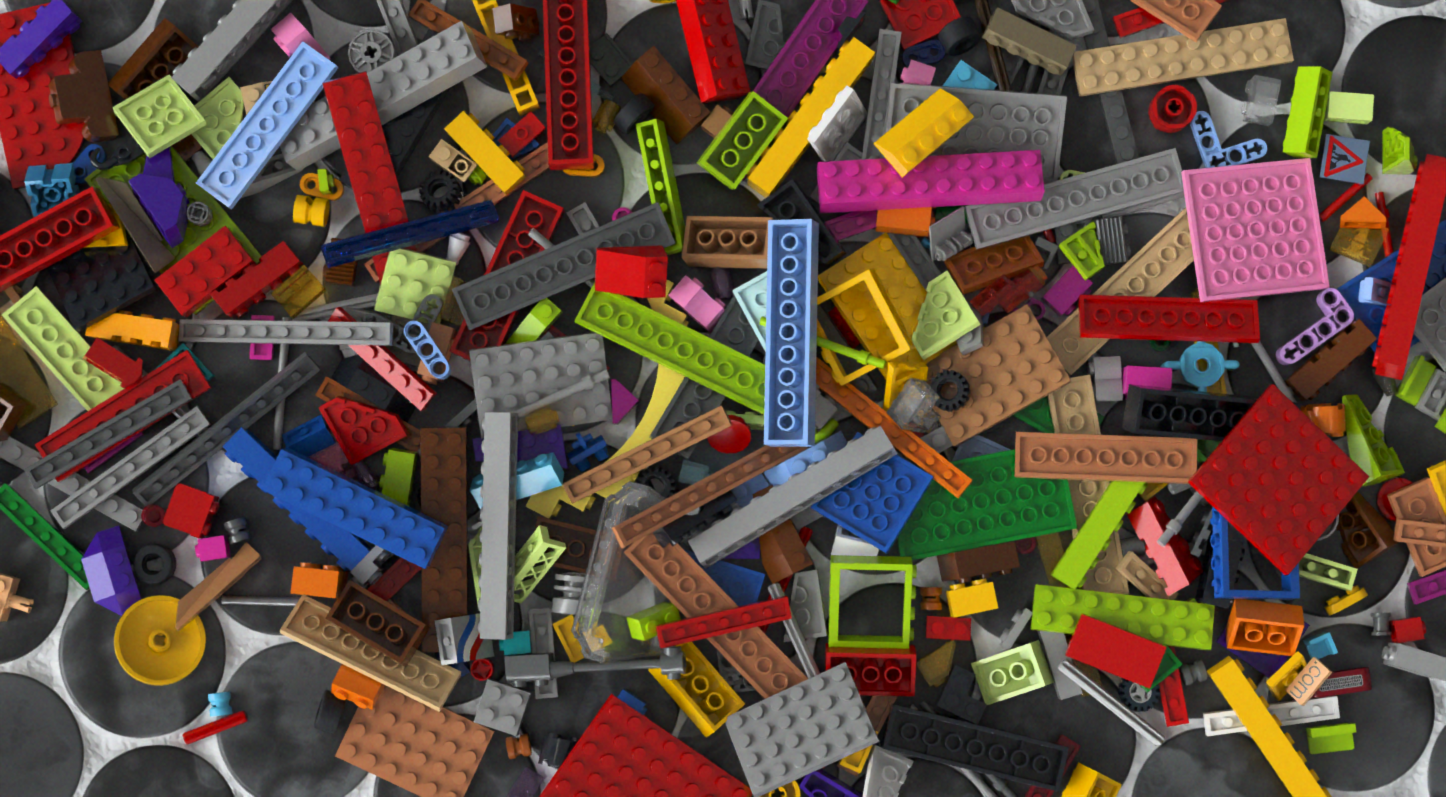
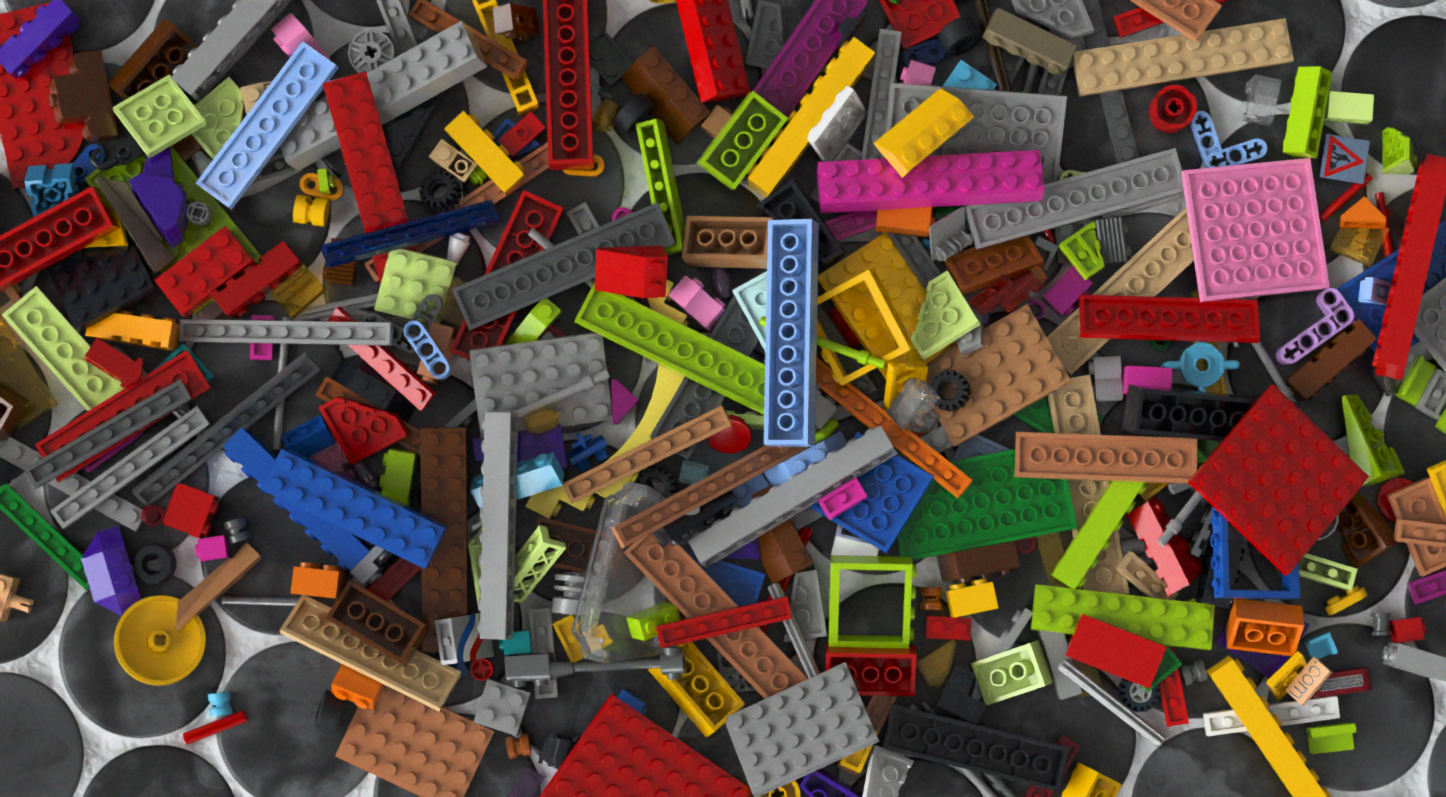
orange brick [1300,403,1346,437] -> none
none -> dark pink plate [818,477,868,520]

